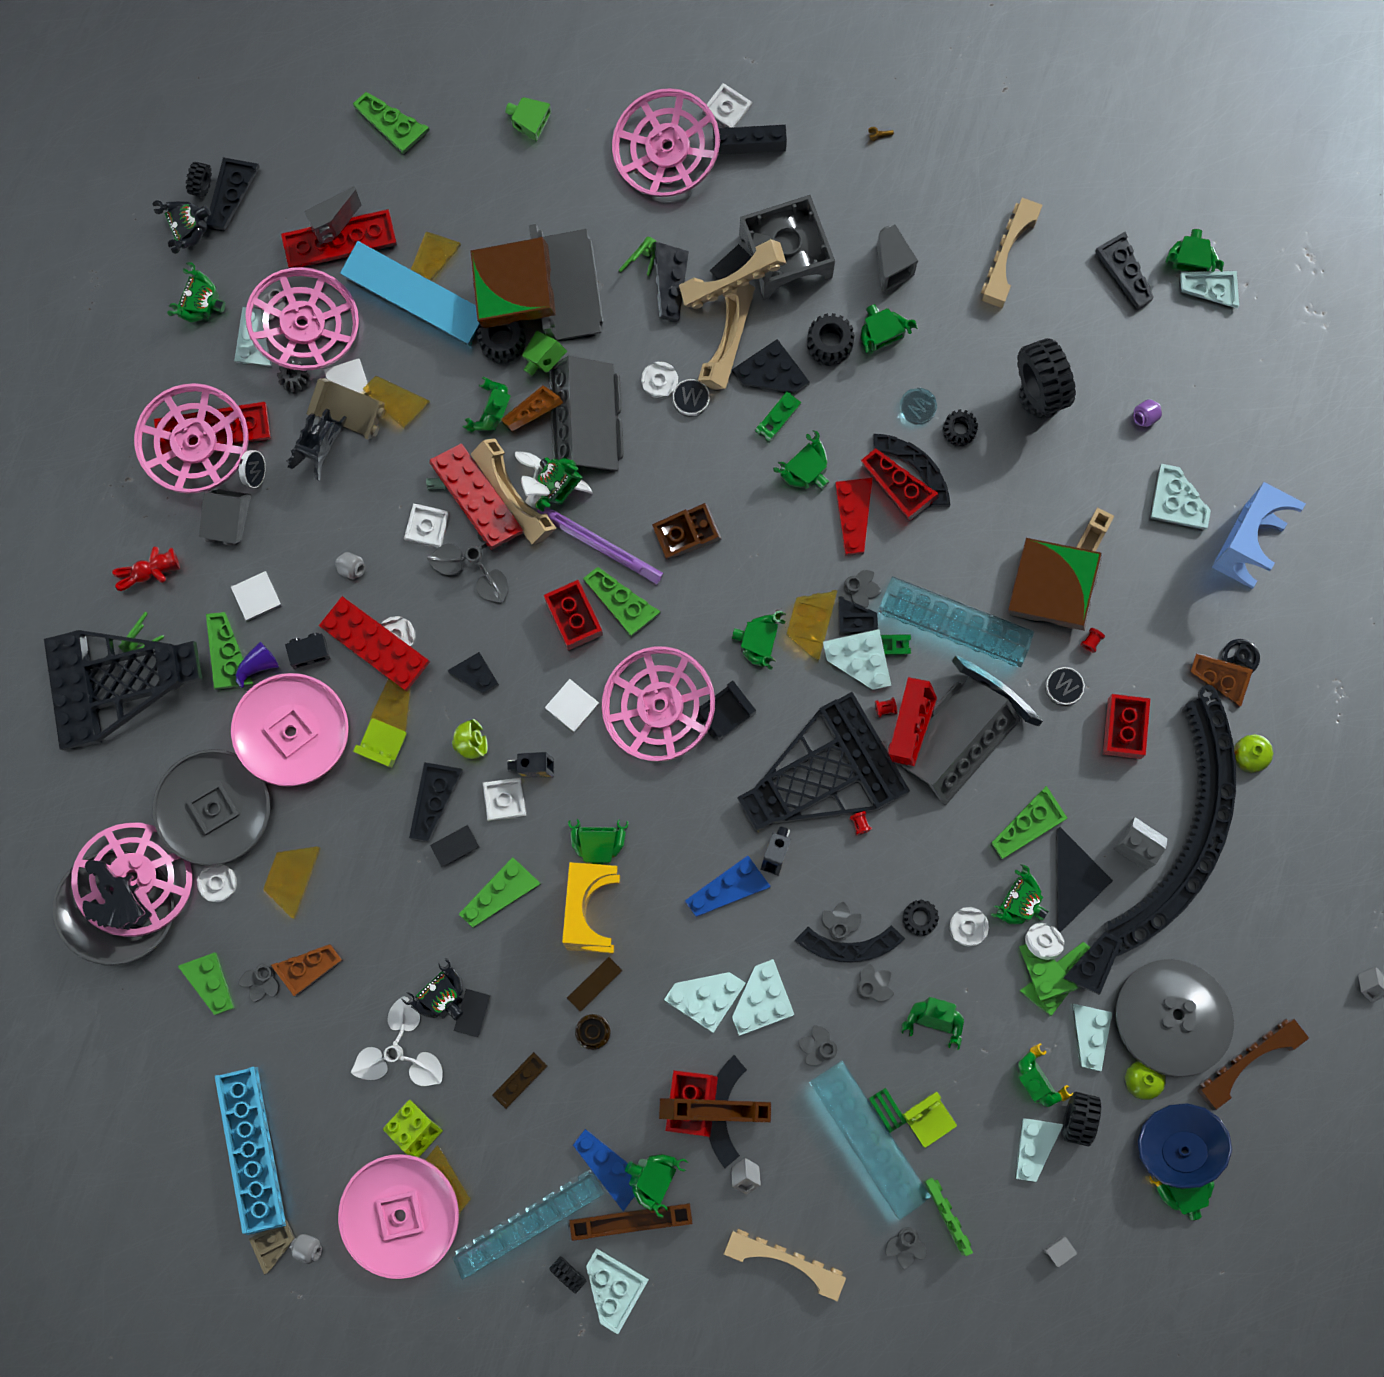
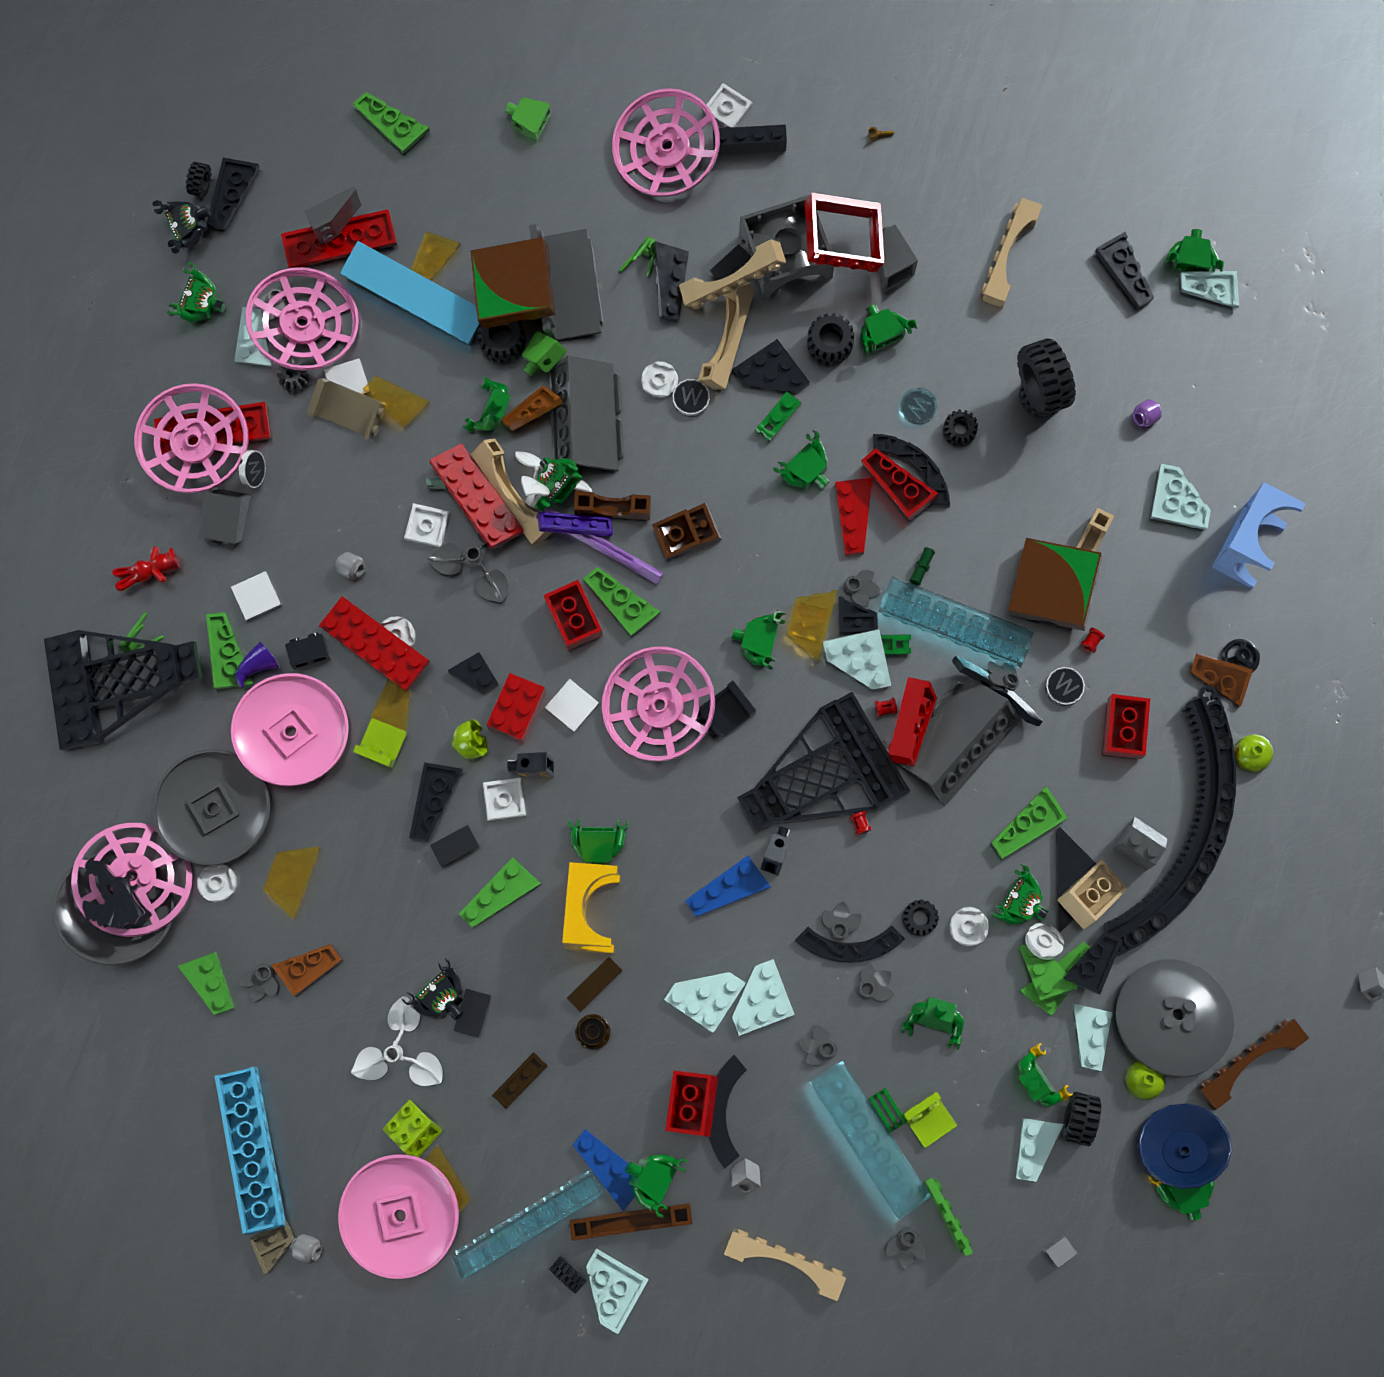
black animal [286,409,347,480] -> none
reddish brown arch [659,1098,771,1123] -> none
none -> red brick [486,673,546,744]
none -> dark purple tile [537,512,613,537]
none -> reddish brown arch [574,491,651,520]
none -> red window [805,193,884,272]
none -> dark green pin [909,547,935,586]
none -> dark grey plate [988,660,1019,691]
none -> tan slope [1057,859,1128,930]

